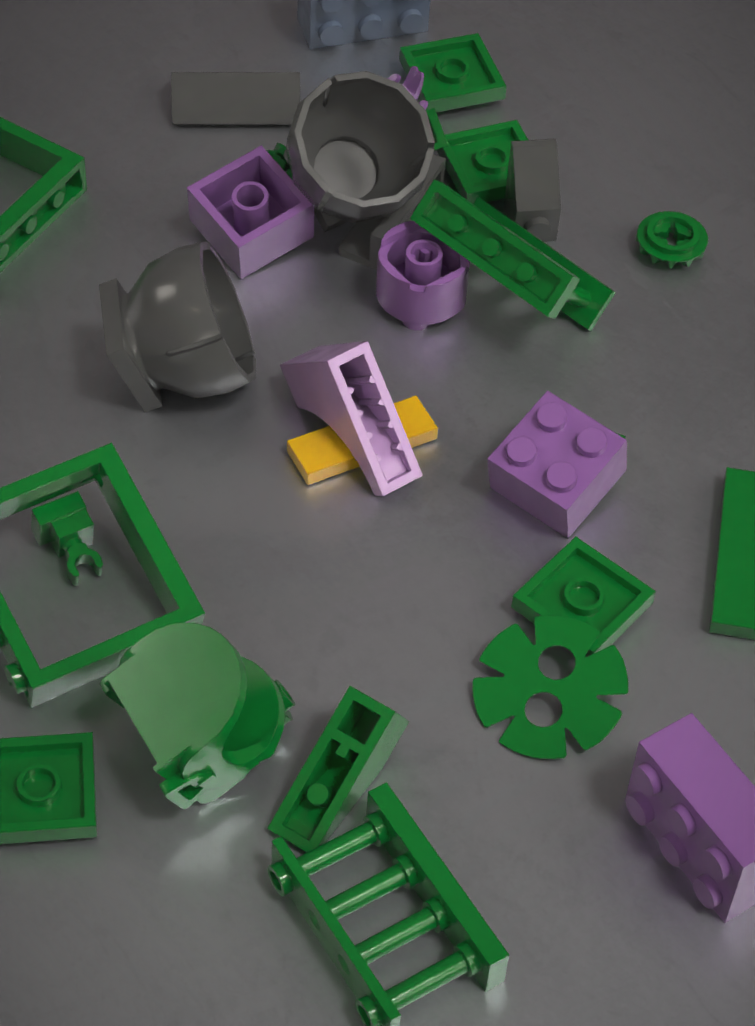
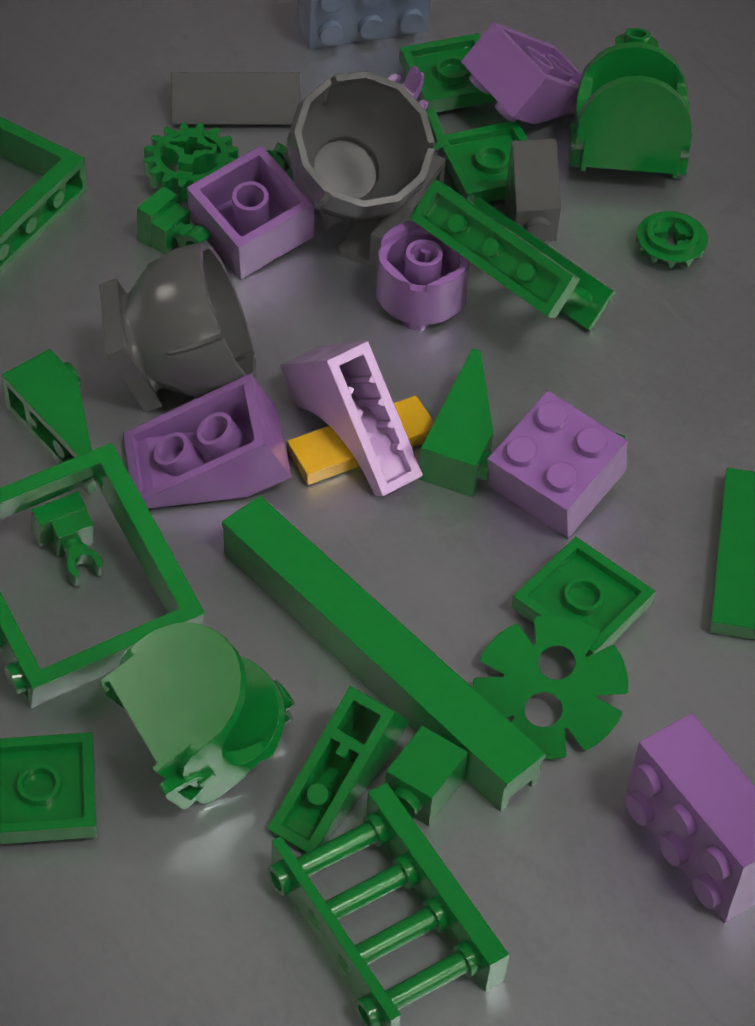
none -> green slope [1,349,96,495]
none -> medium lavender slope [123,373,292,509]
none -> green piece [137,186,212,255]
none -> green gear [143,122,238,202]
none -> green tile [222,496,546,811]
none -> green brick [385,726,468,826]
none -> green slope [418,348,493,497]
none -> medium lavender slope [461,22,582,124]
none -> green animal [568,28,692,178]

